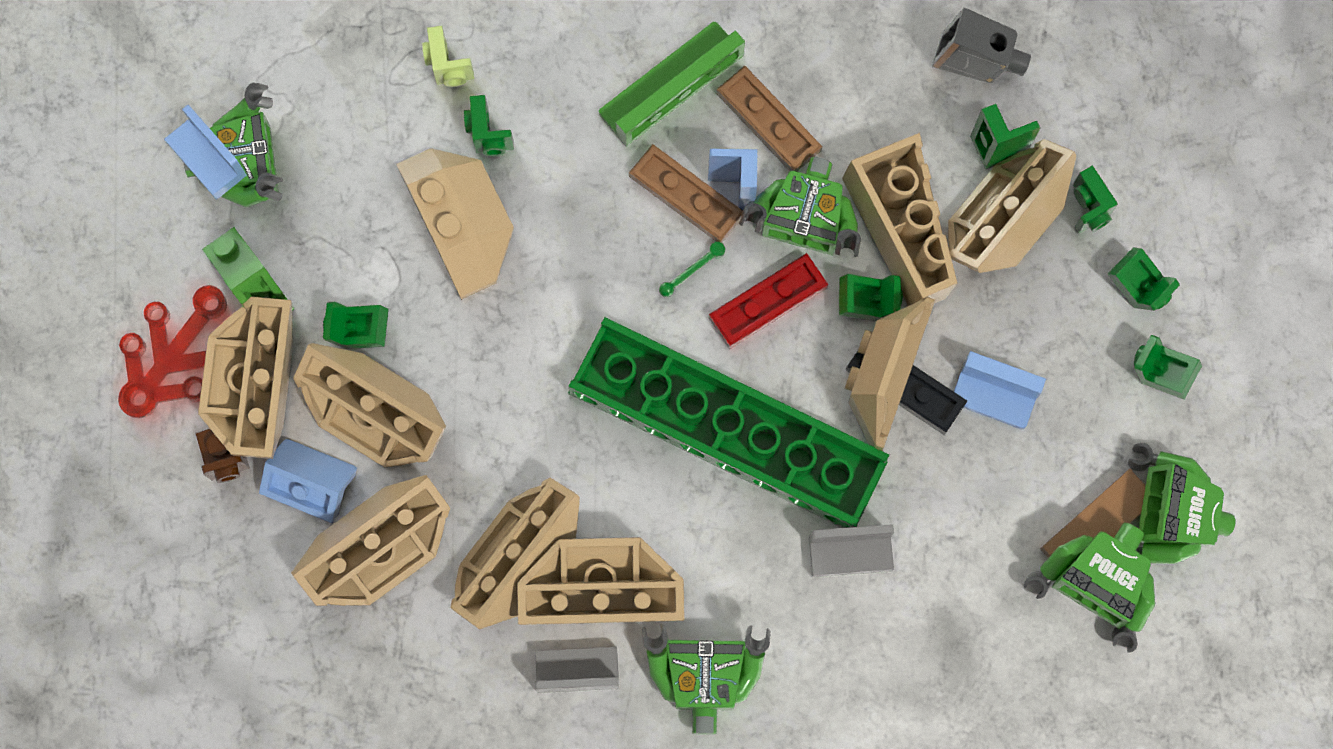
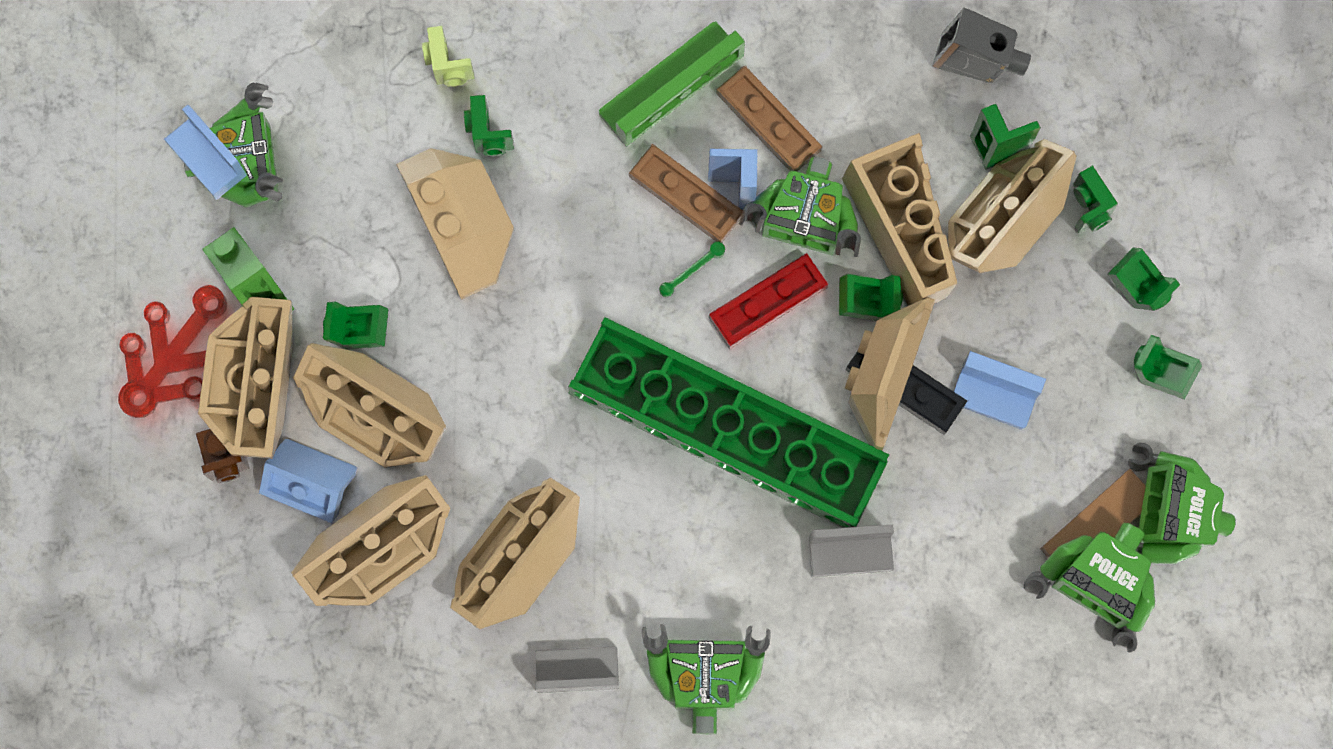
tan wedge [517,537,684,625] -> none

